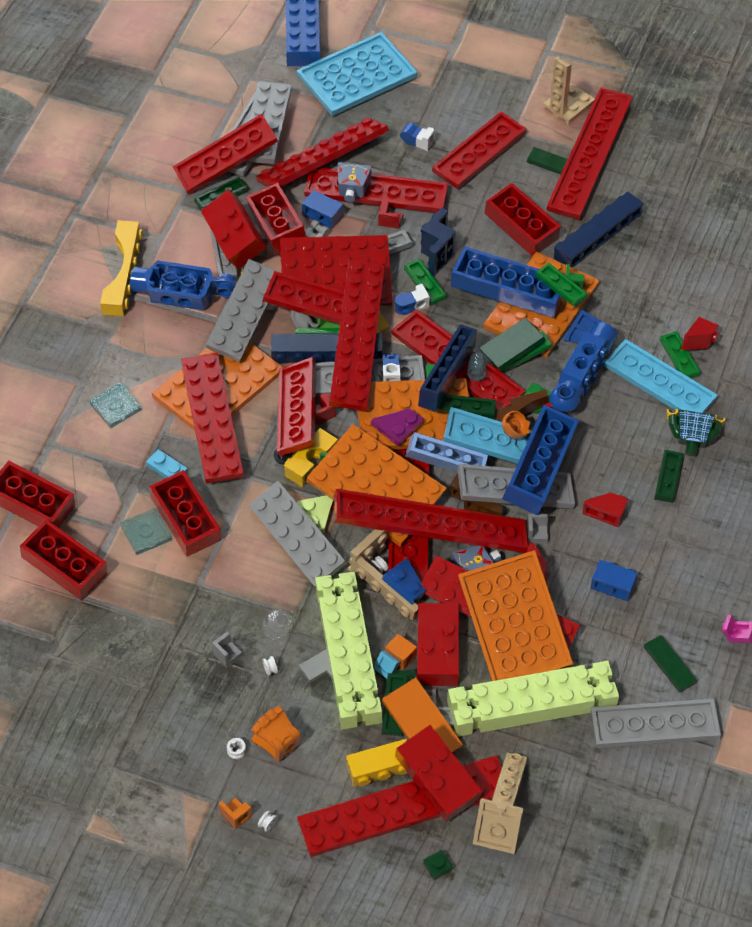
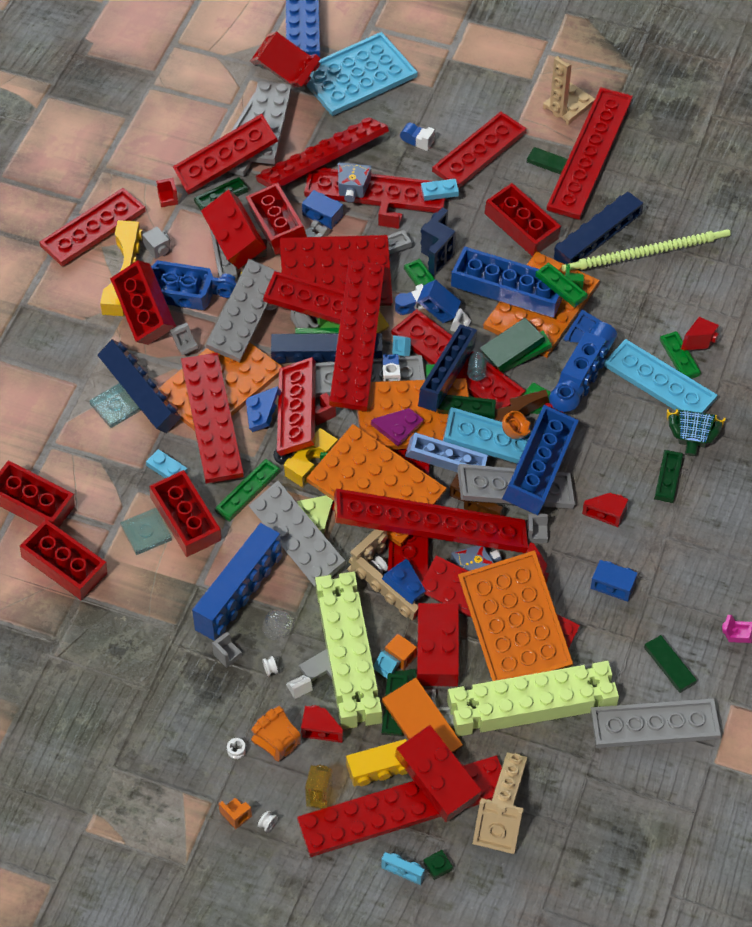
none -> red plate [39,188,146,266]
none -> dark blue brick [97,339,181,433]
none -> red brick [110,260,176,345]
none -> light grey brick [142,227,171,259]
none -> red panel [156,178,178,208]
none -> light grey bracket [170,323,198,355]
none -> blue brick [192,523,282,641]
none -> green tile [215,459,280,522]
none -> wing [246,386,281,432]
none -> red bracket [250,31,321,88]
none -> white slope [286,675,313,699]
none -> red slope [301,705,343,743]
none -> clear yellow brick [305,765,333,809]
none -> medium azure plate [381,852,425,885]
none -> medium azure plate [392,335,411,356]
none -> blue brick [417,280,461,323]
none -> medium azure plate [421,179,459,201]
none -> white slope [450,309,471,332]
none -> yellowish green hose [562,229,731,272]

